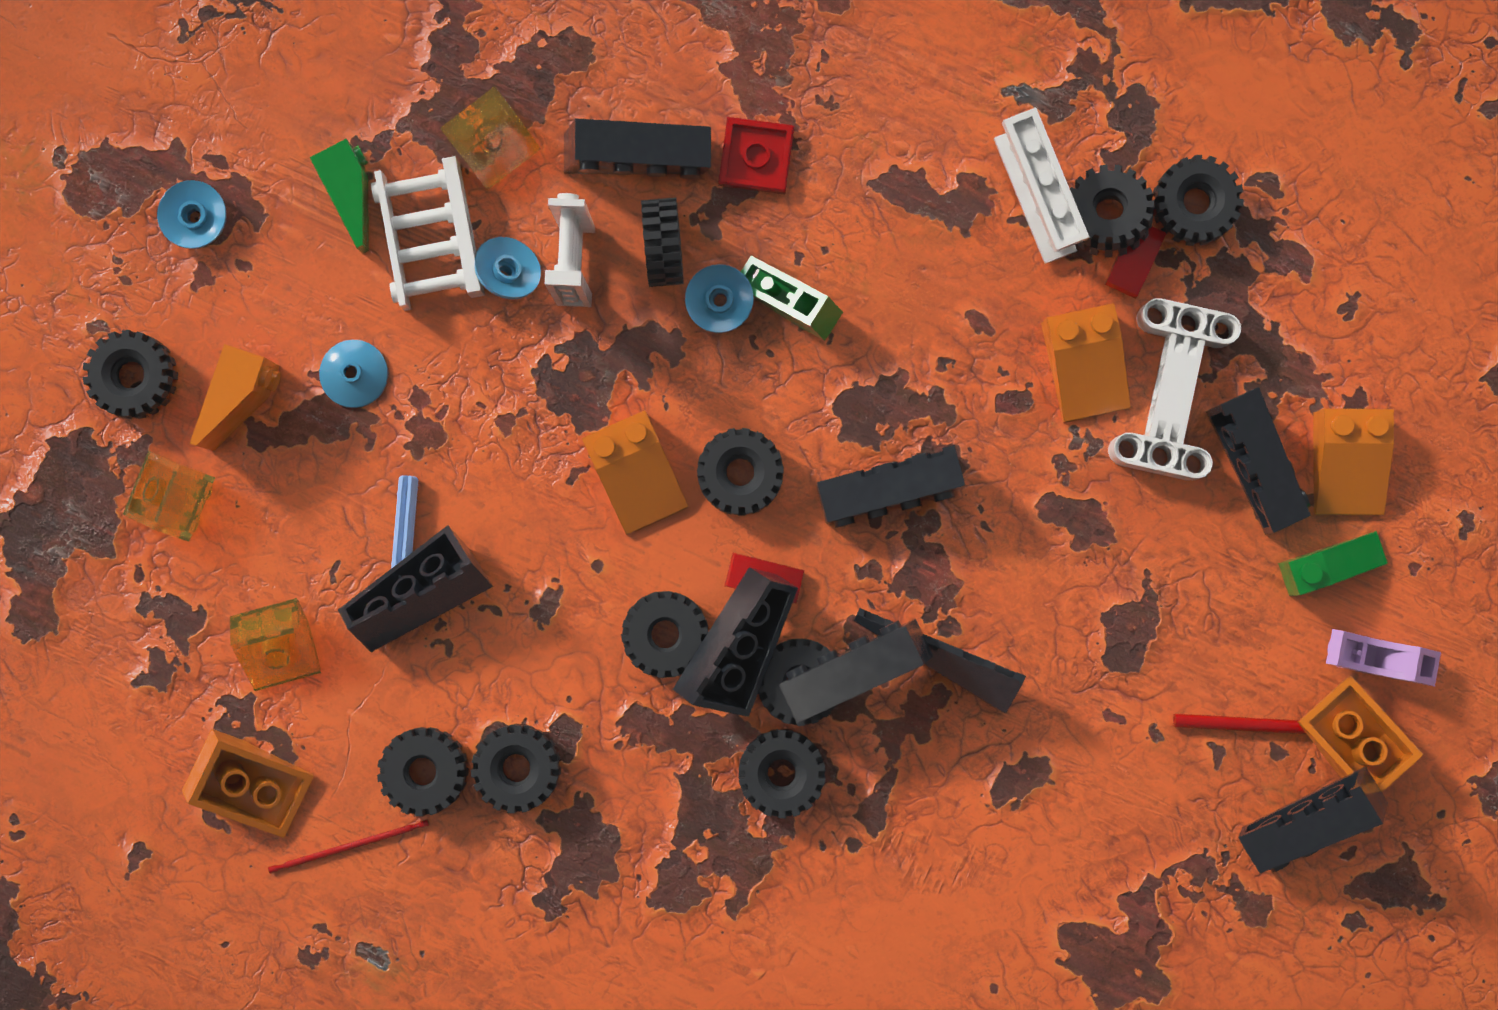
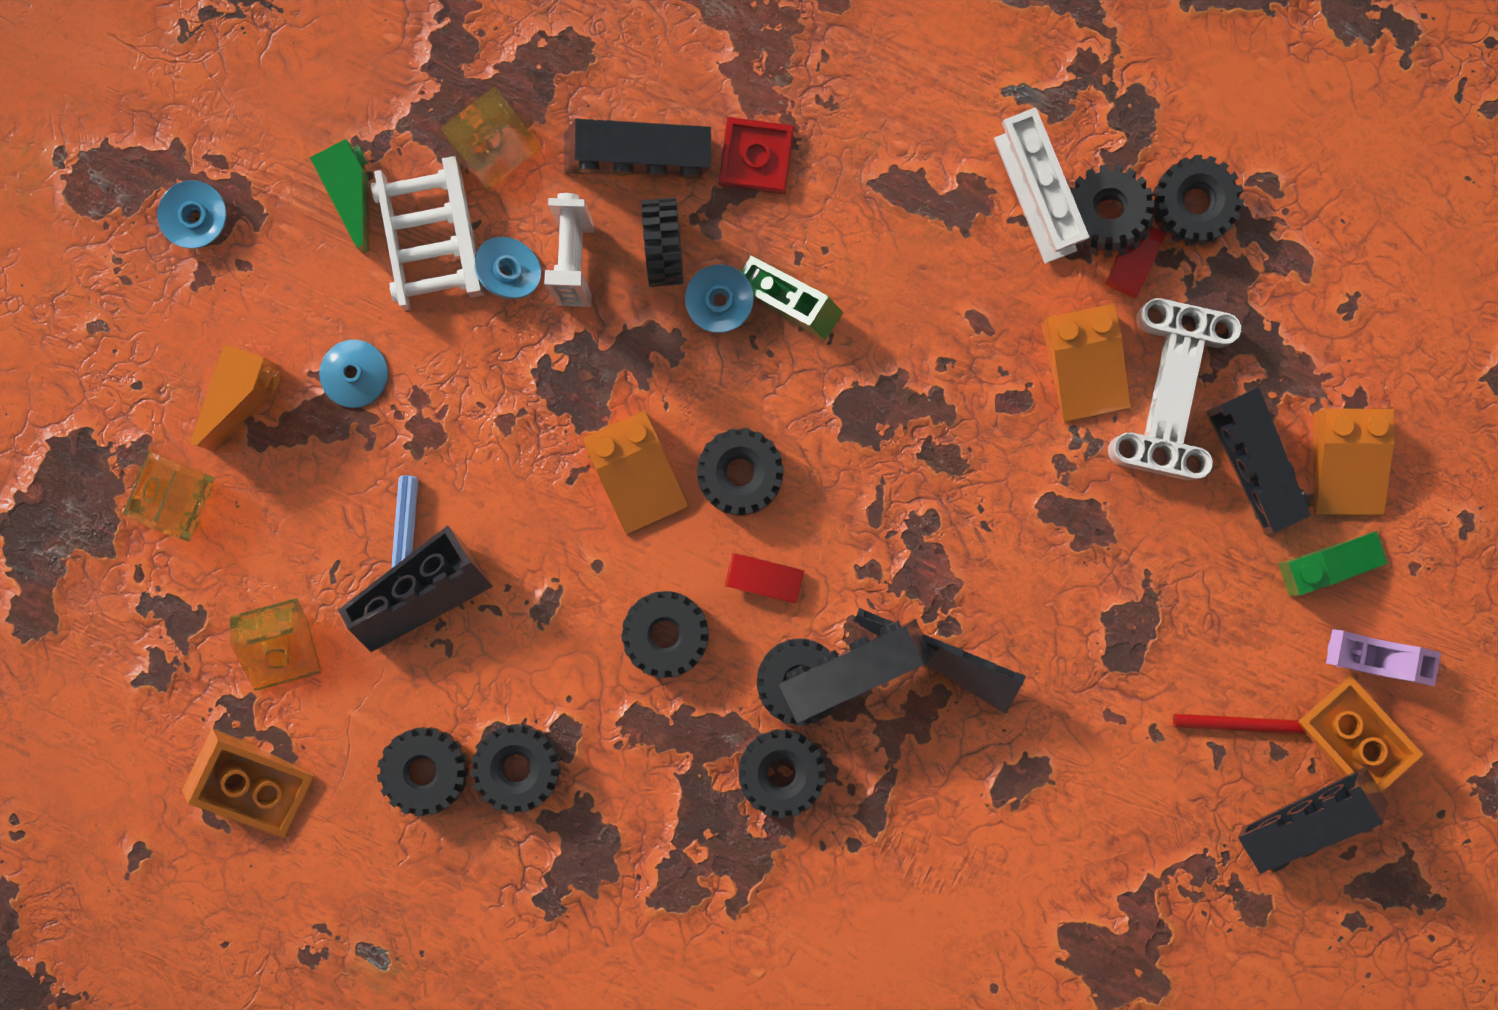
black tyre [82,330,178,419] -> none
red piece [268,819,429,874] -> none
black wedge [672,567,798,717] -> none
black wedge [816,445,965,528] -> none

